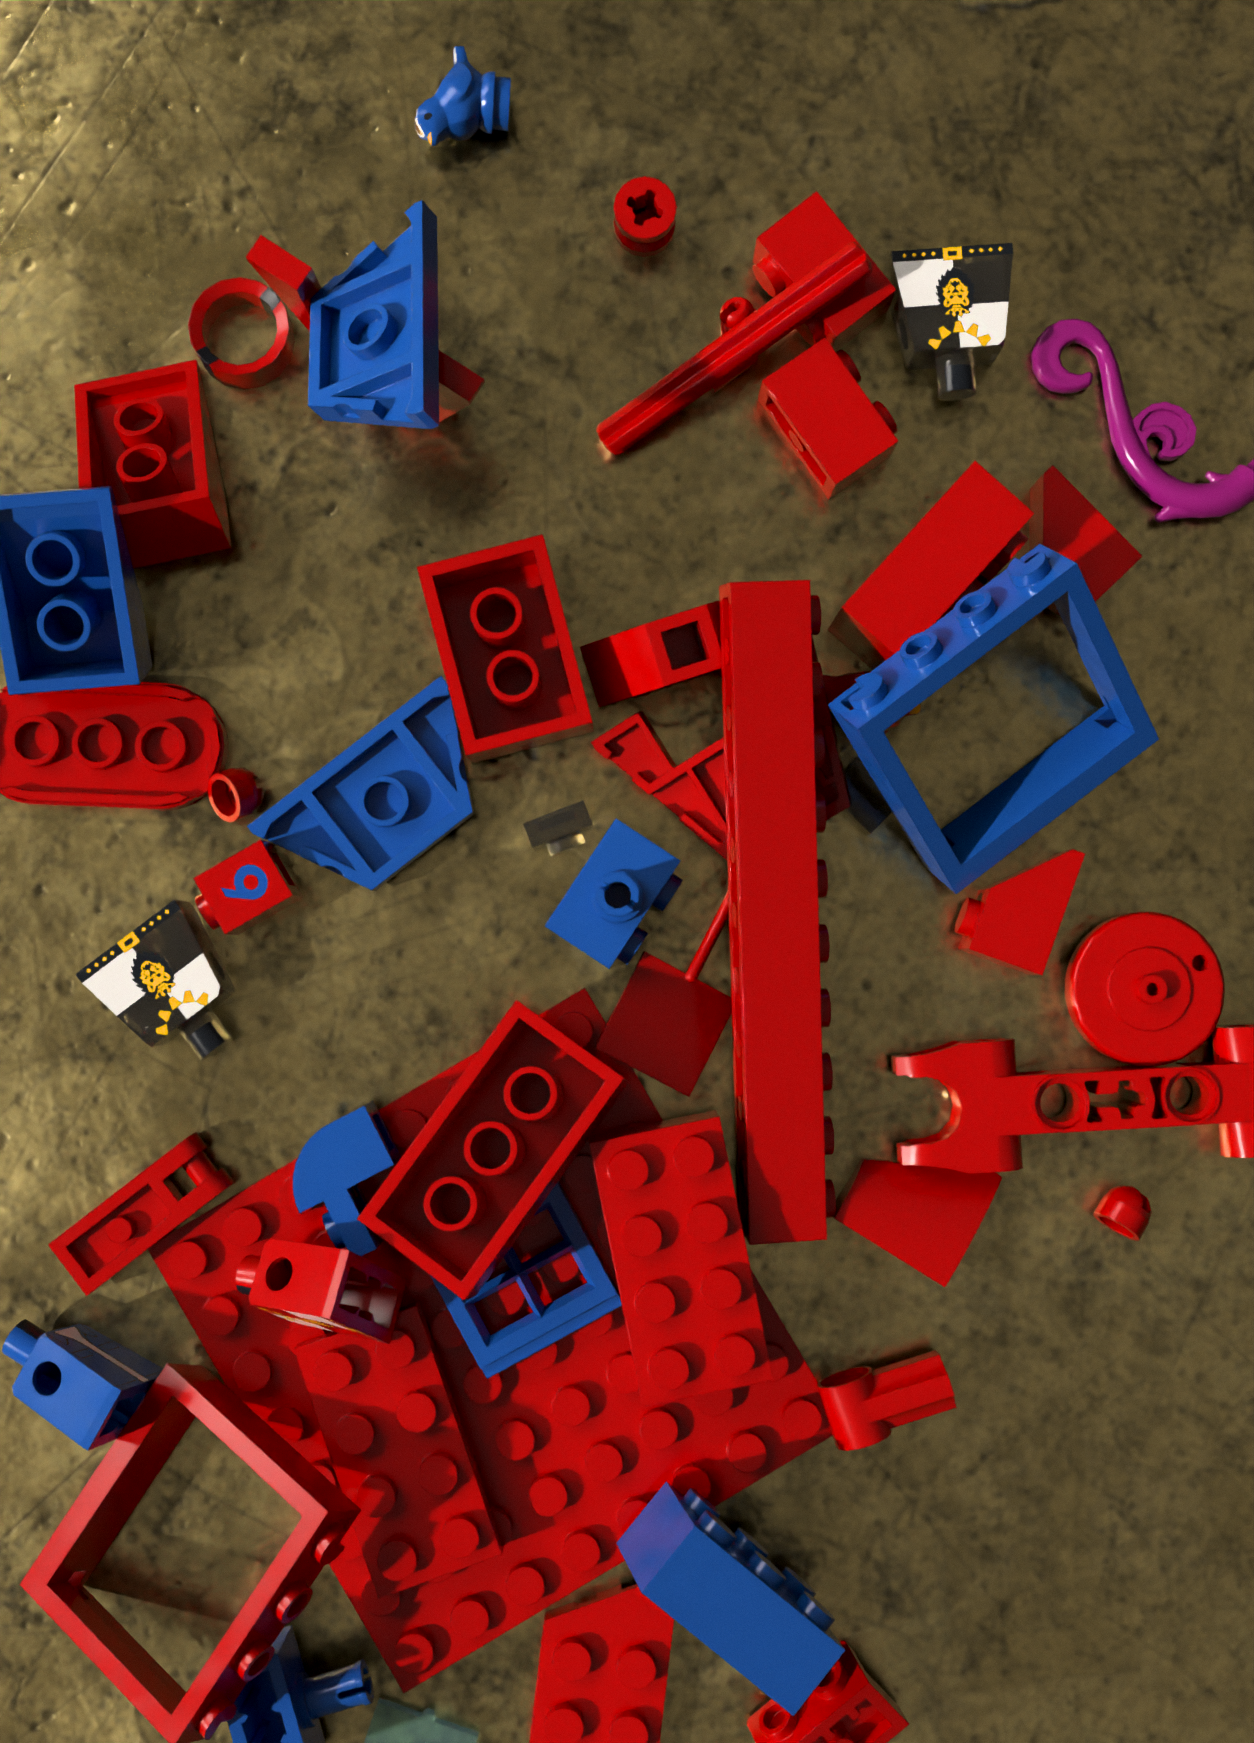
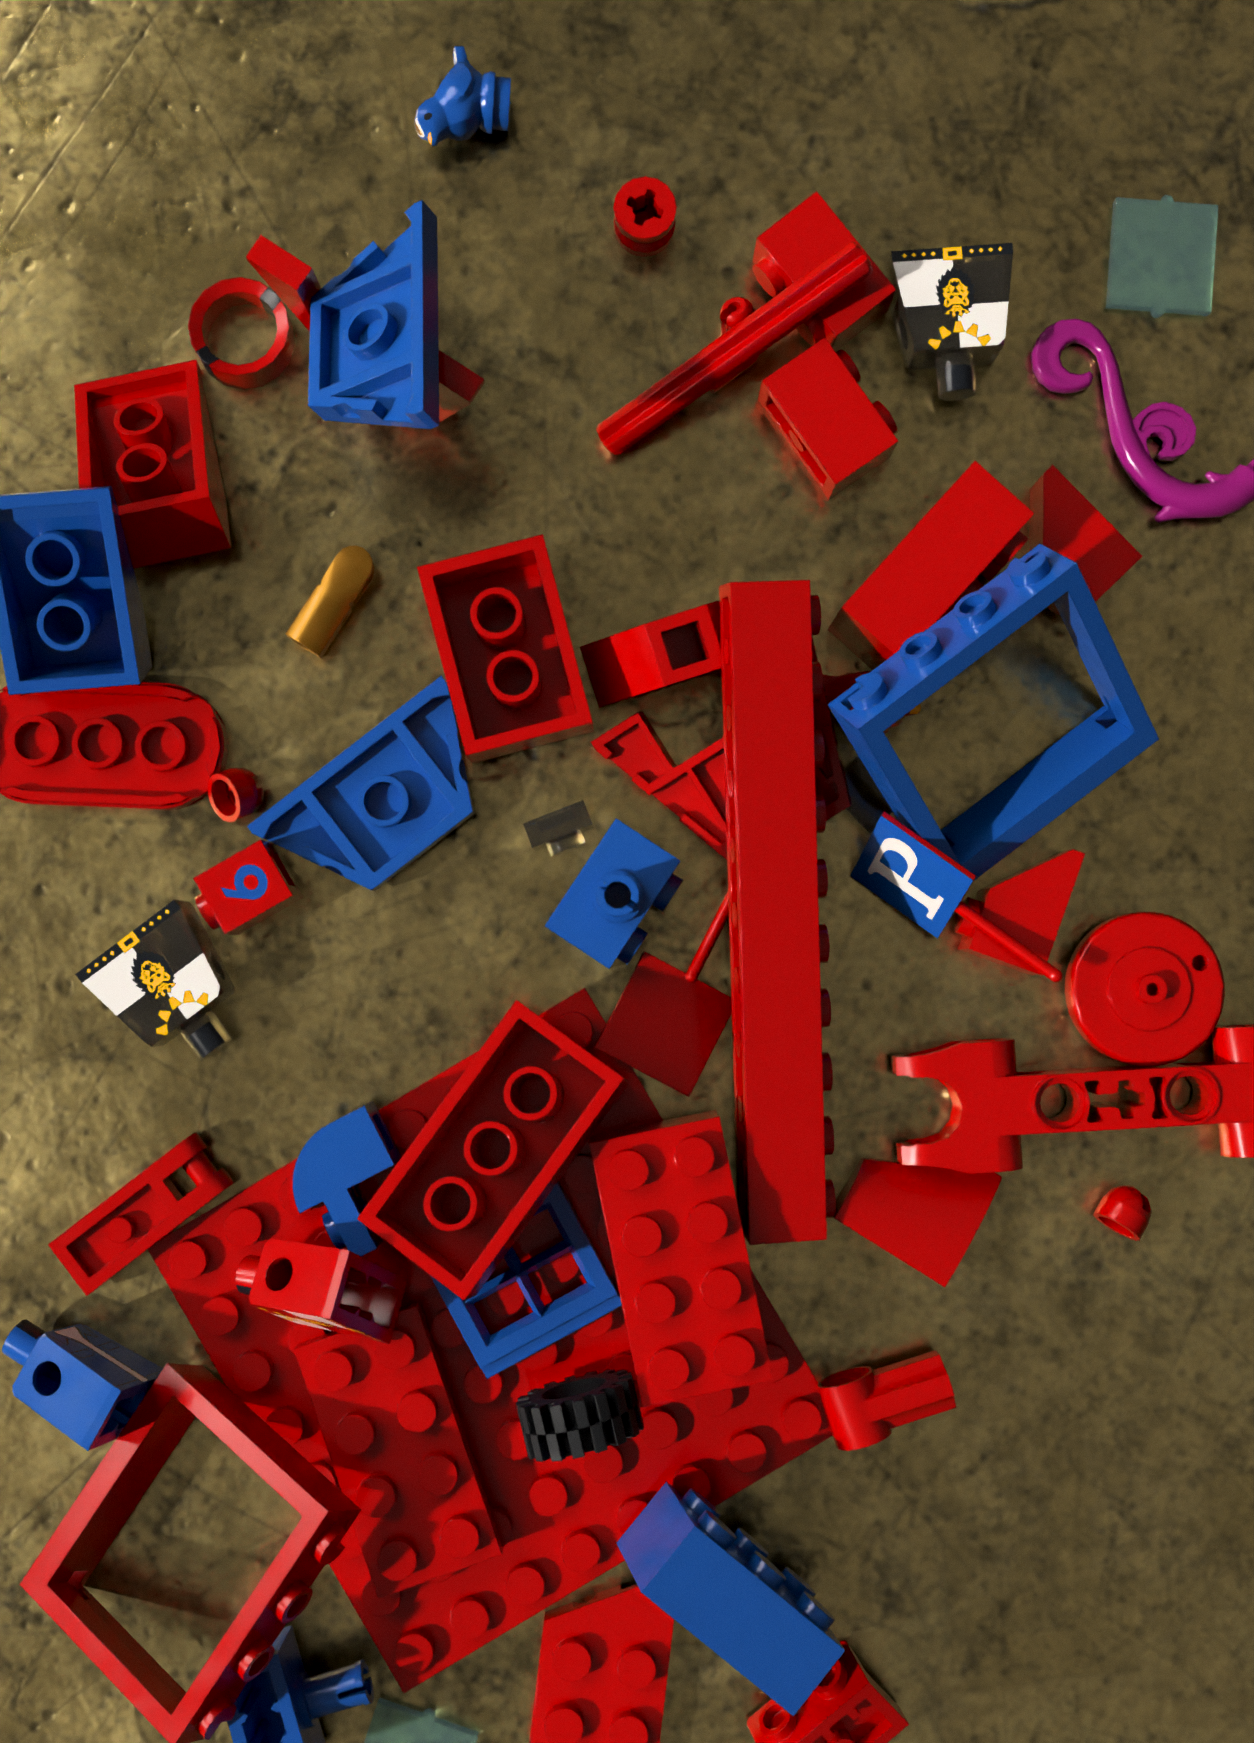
none -> pearl gold bar [286,546,375,659]
none -> black tyre [516,1369,644,1462]
none -> blue piece [850,811,1062,982]
none -> clear light blue piece [1106,195,1218,318]

